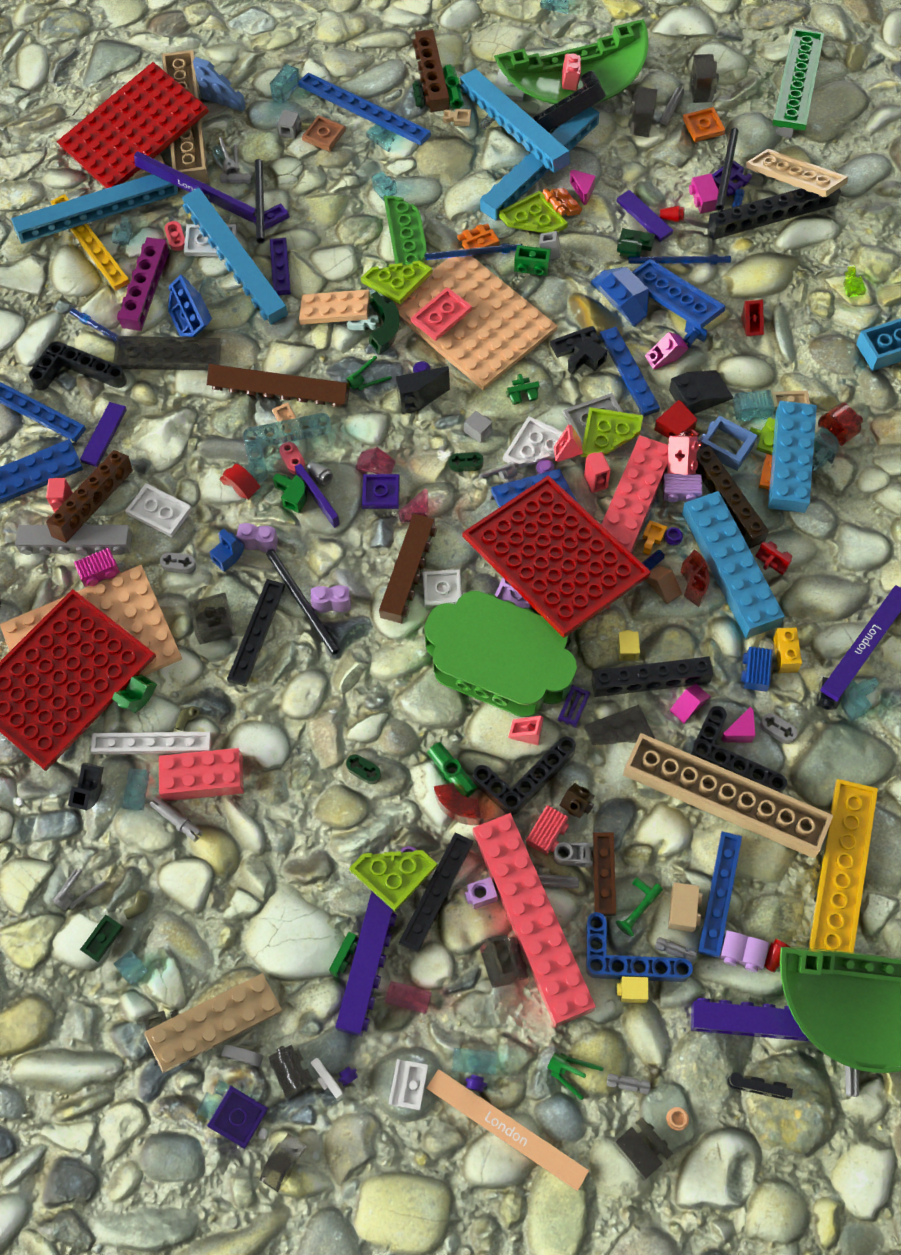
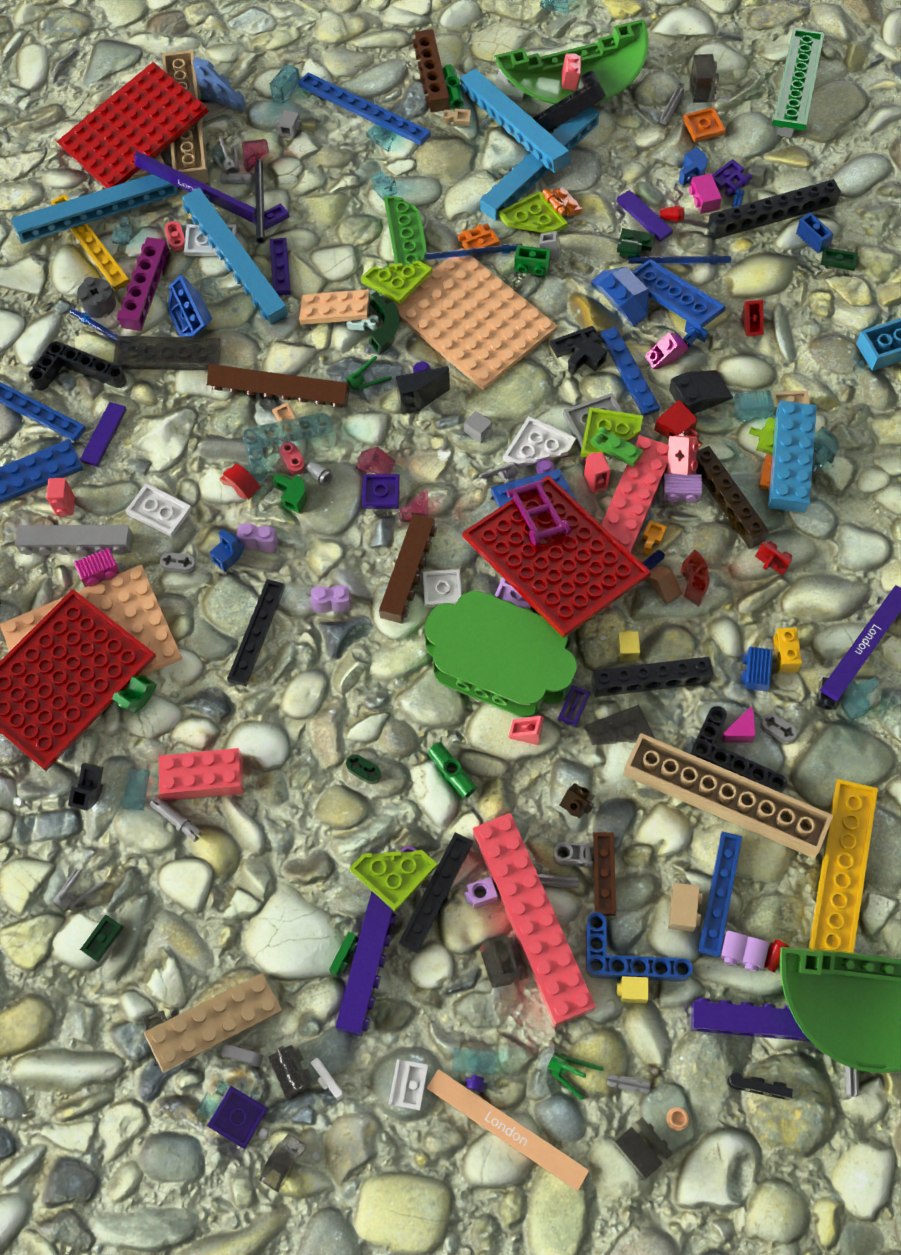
reddish brown brick [46,450,133,543] -> none
white plate [90,732,212,754] -> none
clear light blue brick [114,950,148,985] -> none
olive arm [123,890,149,920] -> none
olive arm [174,706,200,731] -> none
clear smoke brick [188,592,237,645] -> none
black piece [266,549,340,655] -> none
dark purple tile [295,464,340,528] -> none
nougat tile [302,115,346,152] -> none
dark purple plate [337,1066,358,1086] -> none
clear pink plate [385,981,432,1015] -> none
coral plate [411,287,472,341] -> none
dark green axle [412,80,425,109] -> none
clear red brick [434,783,481,825] -> none
dark green beam [449,452,483,472] -> none
black beam [473,736,576,815] -> none
green hips [506,374,540,405] -> none
coral brick [526,805,569,856] -> none
coral slope [554,424,583,462] -> none
dark pink slope [570,170,596,205] -> none
green piece [616,877,663,936] -> none
clear smoke brick [628,87,658,138] -> none
light grey axle [655,937,697,963] -> none
dark purple plate [664,527,683,546] -> none
dark pink slope [670,684,711,724] -> none
dark azure brick [682,491,785,639] -> none
medium blue window [699,416,758,471] -> none
black piece [715,128,739,211] -> none
tan plate [746,149,848,197] -> none
clear red brick [818,402,863,446] -> none
clear neon green plate [843,265,866,297] -> none
none -> dark grey brick [77,277,116,318]
none -> clear pink slope [242,139,269,172]
none -> magenta piece [507,480,571,545]
none -> bright green plate [590,427,643,467]
none -> blue brick [678,147,707,186]
none -> blue brick [796,212,834,254]
none -> dark green plate [820,247,858,271]

